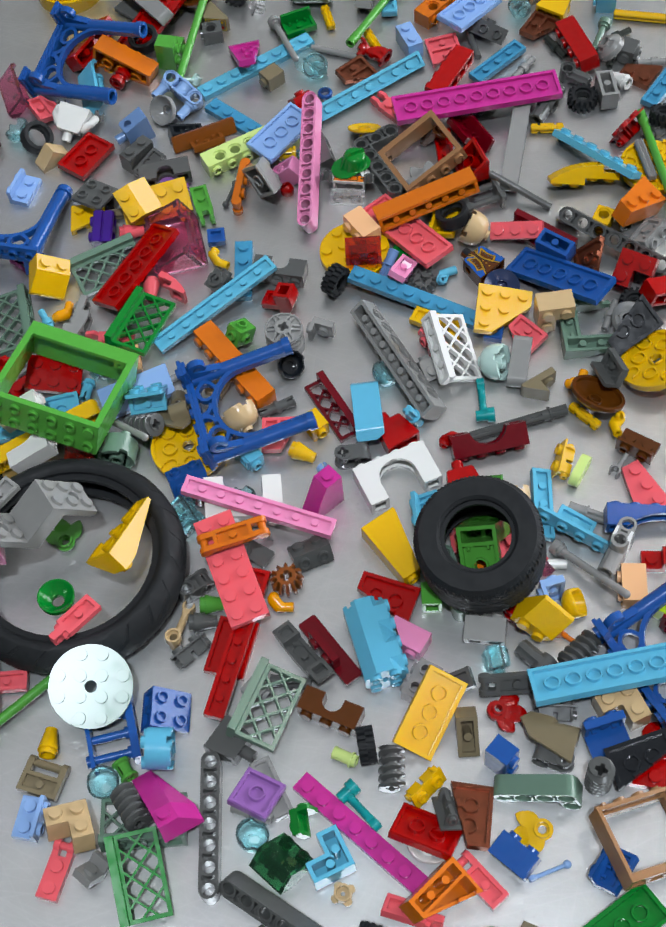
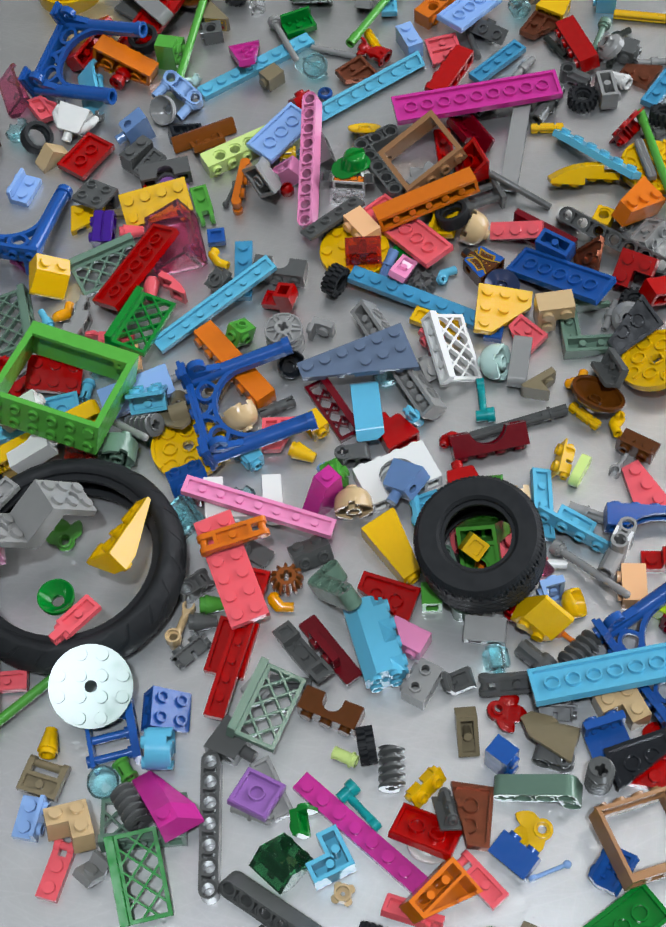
yellow slope [112,177,163,225] -> none
dark azure plate [204,98,262,134] -> none
clear light blue hair [236,817,270,854] -> none
yellow axle [320,4,336,31] -> none
coral hinge [370,90,403,127] -> none
yellow plate [392,664,468,761] -> none
reddish brown bracket [420,126,446,147] -> none
none -> sand blue wing [297,323,420,381]
none -> dark grey bracket [300,195,365,241]
none -> sand green beam [307,559,362,611]
none -> bright green bracket [319,458,350,487]
none -> tan cylinder [334,484,373,520]
none -> medium blue torso [383,458,430,506]
none -> yellow brick [458,531,490,562]

